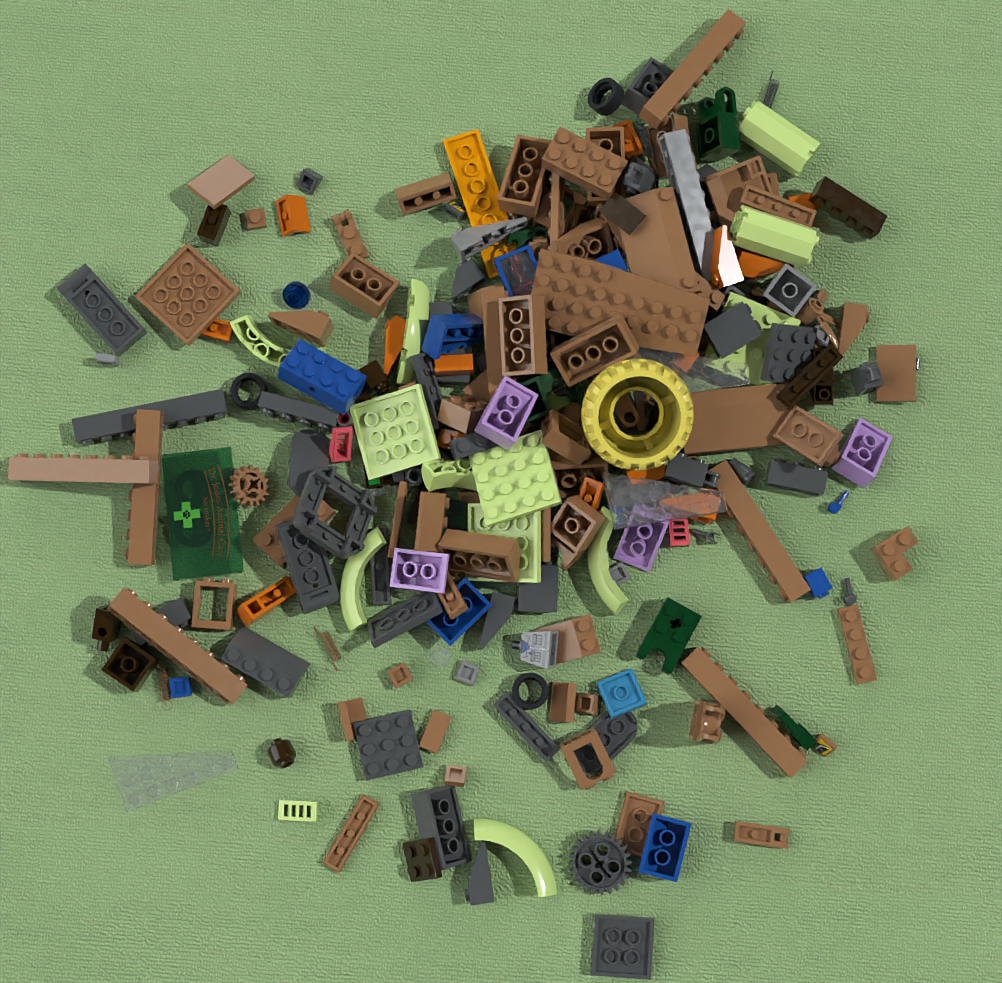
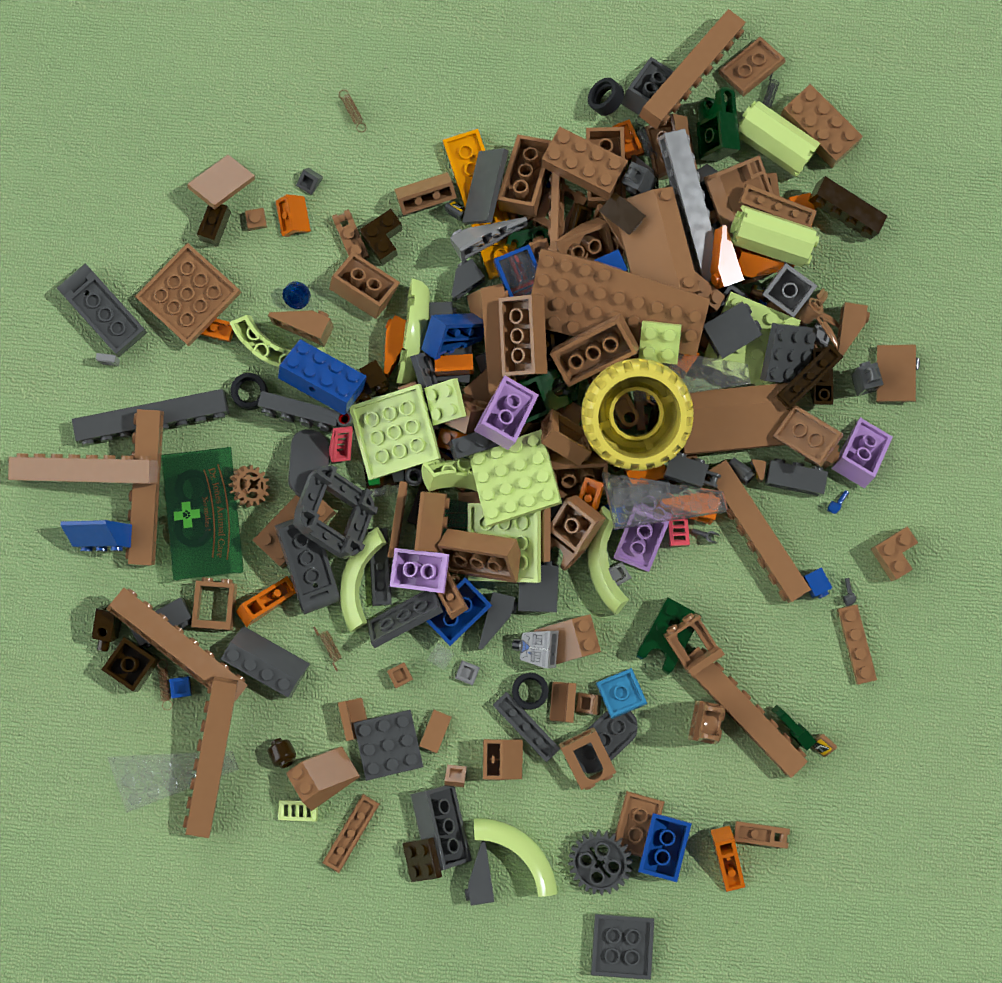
none -> blue slope [60,520,132,552]
none -> medium nougat brick [183,676,239,838]
none -> medium nougat slope [286,746,360,811]
none -> medium nougat piece [339,90,366,132]
none -> dark brown brick [360,209,403,266]
none -> yellowish green plate [424,378,466,426]
none -> dark grey tile [462,148,509,225]
none -> medium nougat slope [483,739,523,780]
none -> yellowish green plate [638,320,682,364]
none -> medium nougat panel [663,613,725,677]
none -> orange slope [710,826,745,892]
none -> medium nougat tile [718,37,785,97]
none -> medium nougat slope [750,459,766,483]
none -> medium nougat brick [780,84,863,168]

